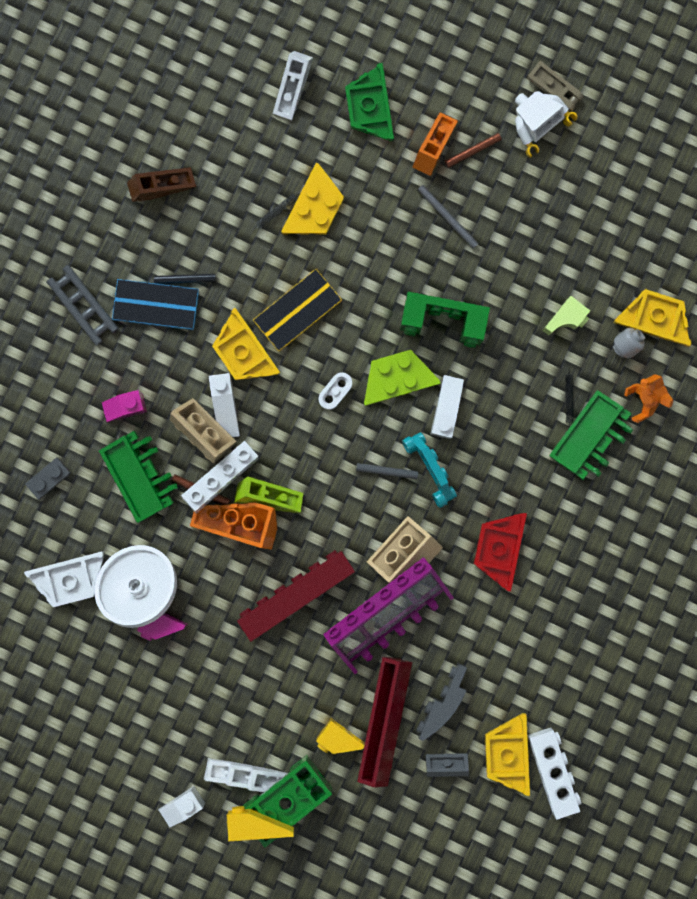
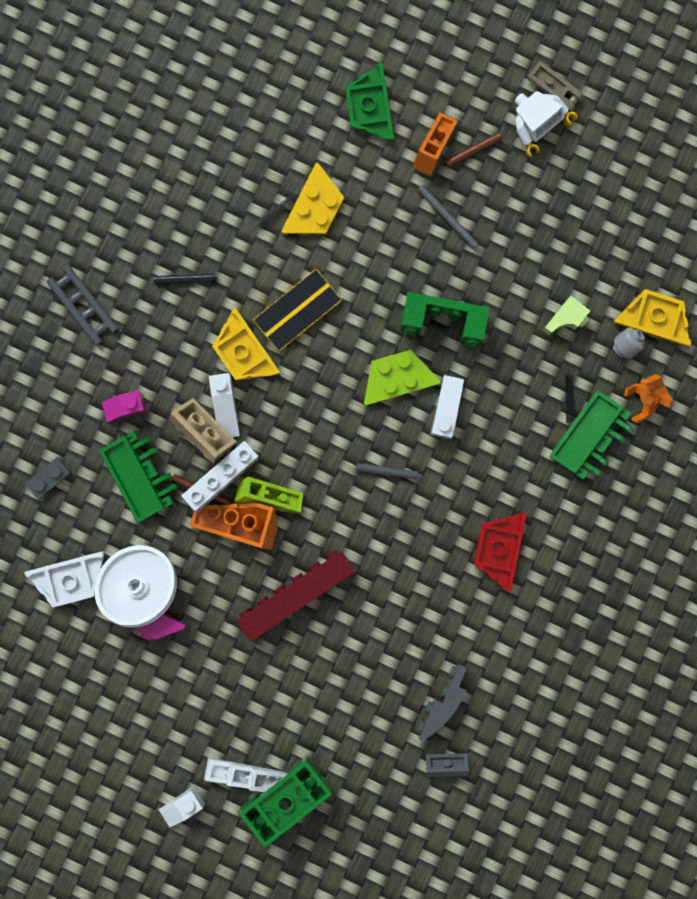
black tile [112,279,199,330] -> none
reddish brown slope [127,167,196,202] -> none
yellow slope [227,806,294,842] -> none
white slope [273,51,313,120] -> none
yellow slope [316,718,365,754] -> none
white plate [319,373,352,410] -> none
window [323,557,454,674] -> none
dark red brick [357,657,413,788] -> none
tan slope [367,516,443,583] -> none
teal plate [402,432,457,508] -> none
yellow wing [485,713,530,796] -> none
white brick [527,727,581,820] -> none

